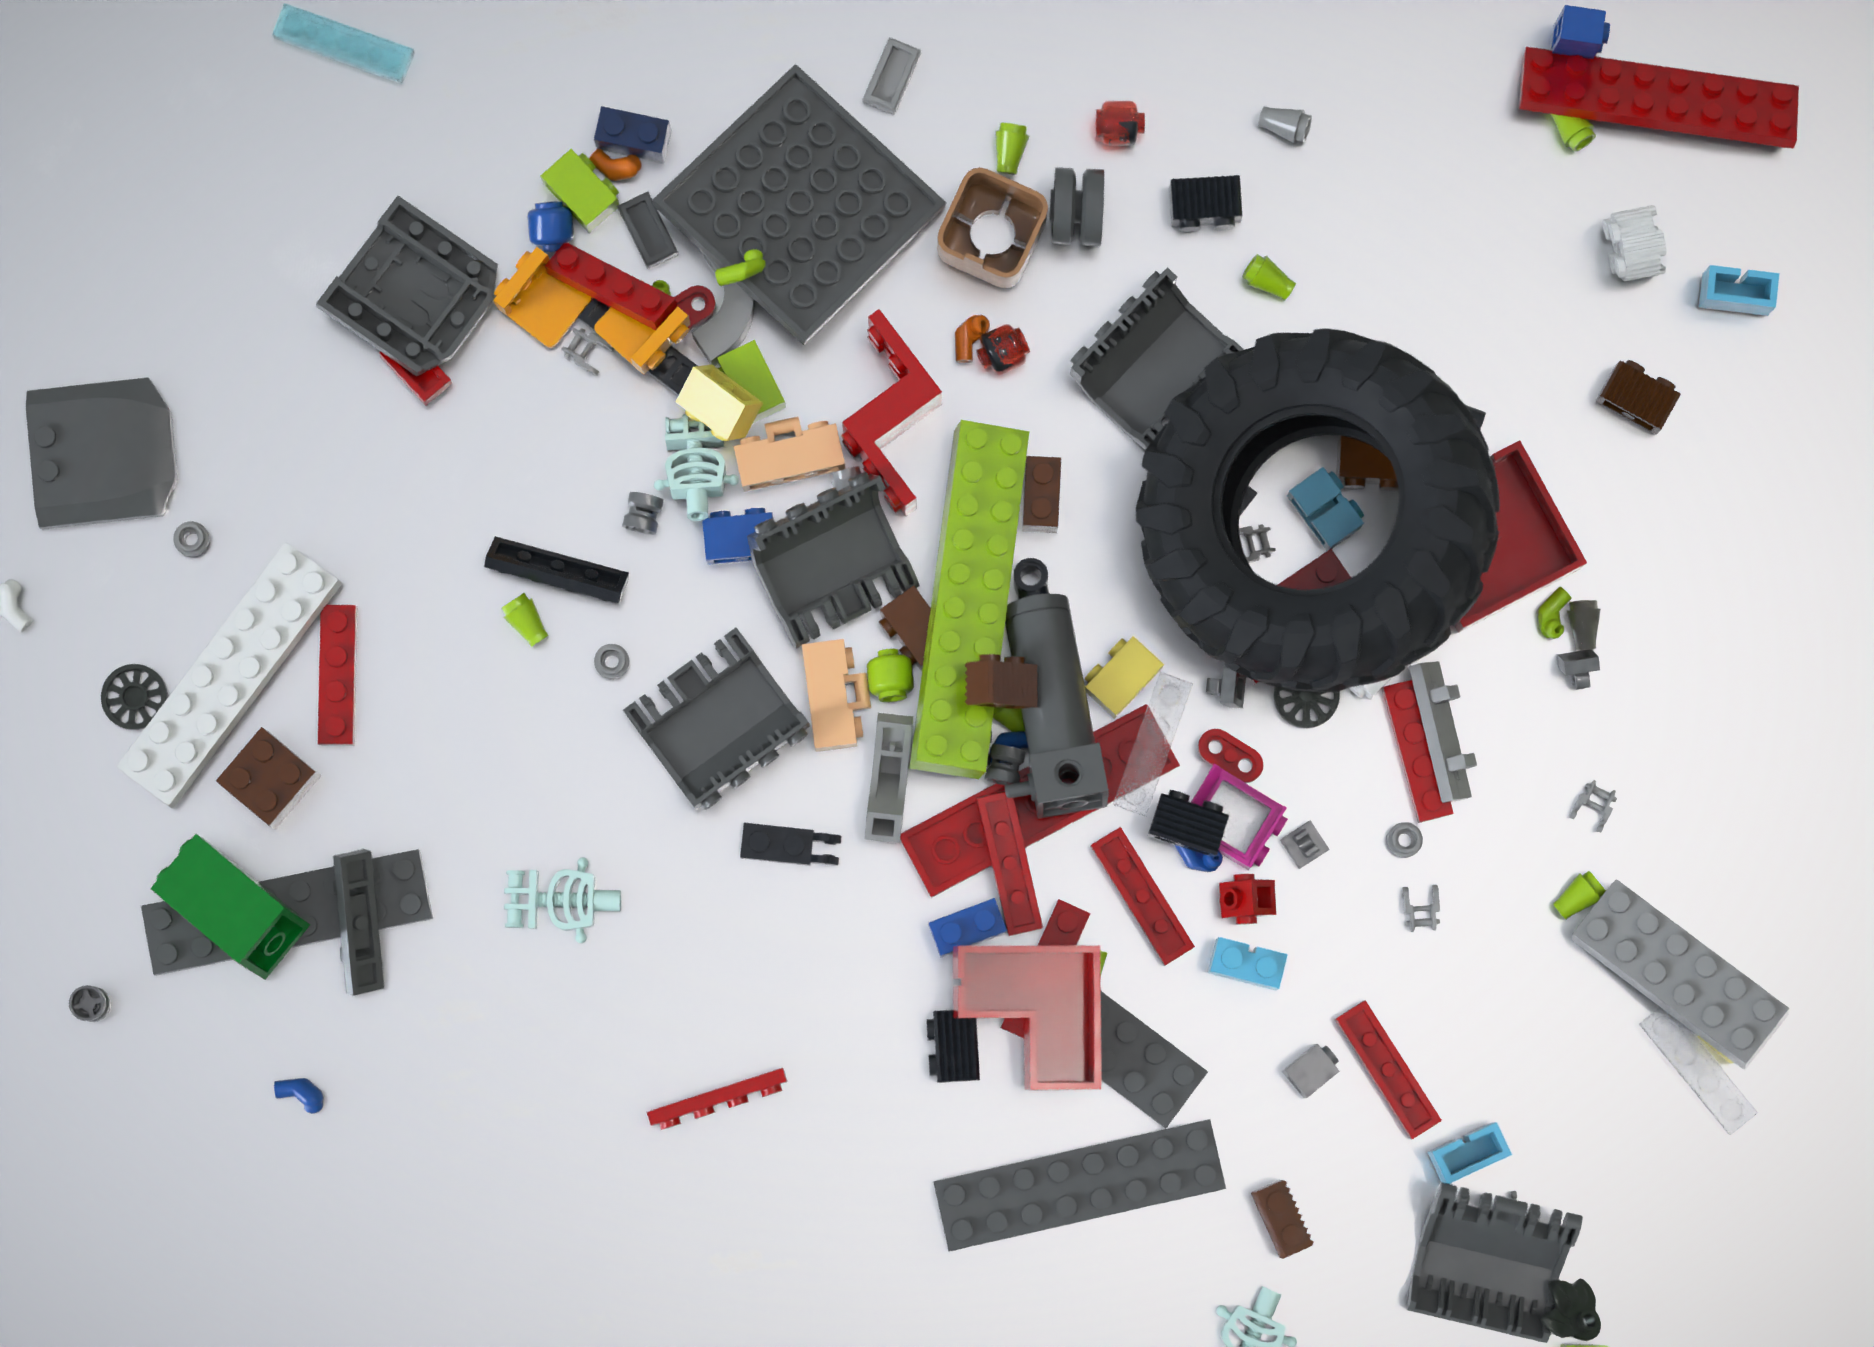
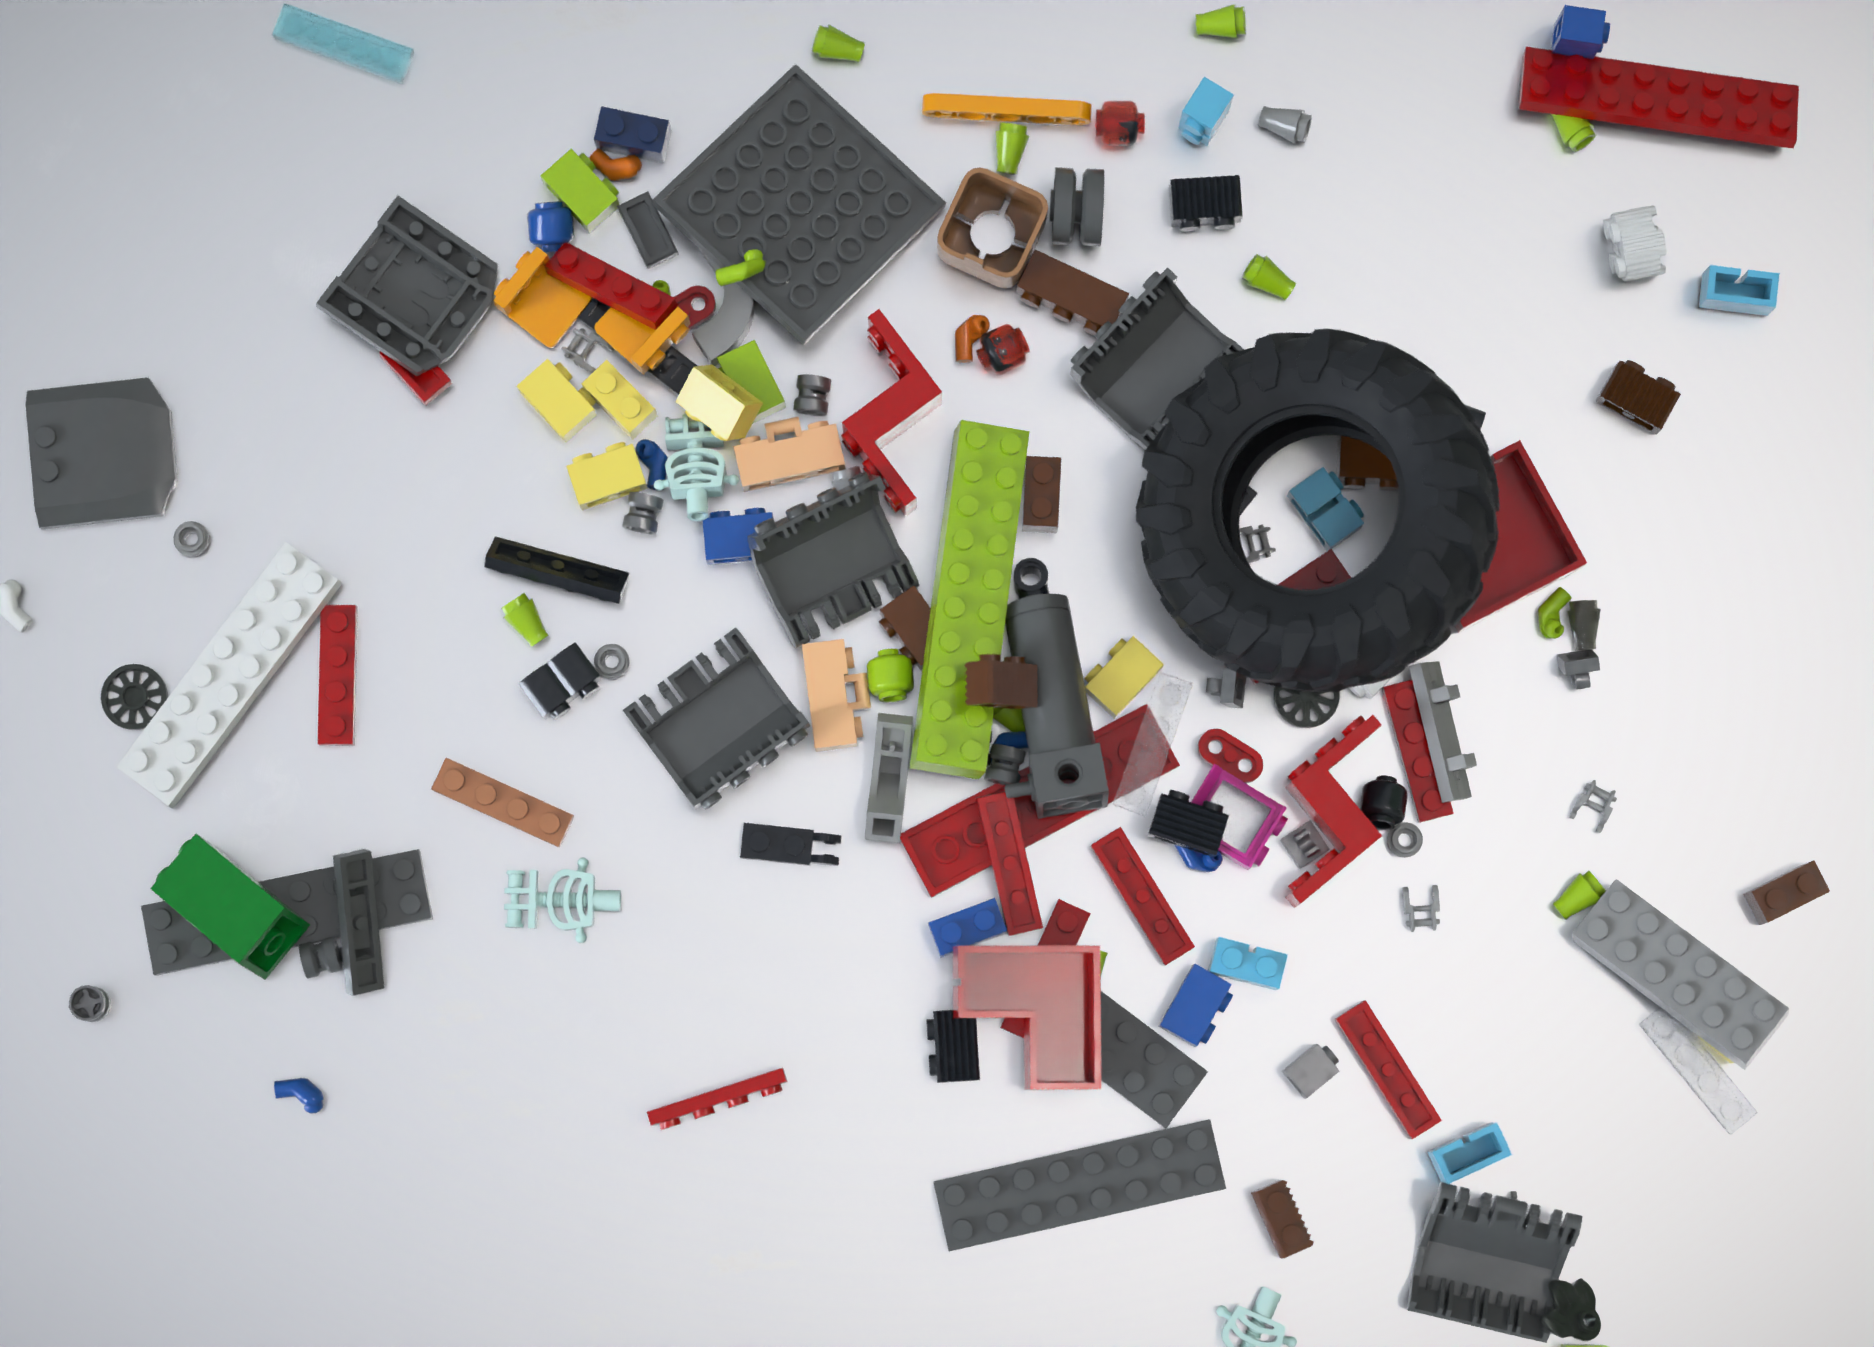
reddish brown brick [216,727,321,829] -> none
light grey tile [863,37,921,115] -> none
red brick [1219,874,1277,925] -> none
none -> dark grey wheel [299,936,343,979]
none -> nougat plate [431,758,574,848]
none -> light yellow brick [517,358,597,443]
none -> black brick [518,642,602,720]
none -> light yellow brick [566,442,648,511]
none -> light yellow brick [581,360,658,440]
none -> blue arm [636,439,668,491]
none -> flat silver wheel [793,374,832,416]
none -> lime cone [812,24,865,62]
none -> light orange beam [922,93,1092,125]
none -> reddish brown brick [1016,249,1129,335]
none -> blue brick [1158,964,1233,1047]
none -> medium azure piece [1178,77,1234,146]
none -> lime cone [1196,4,1246,38]
none -> red bracket [1285,715,1382,908]
none -> black head [1360,775,1408,830]
none -> reddish brown brick [1743,860,1831,925]

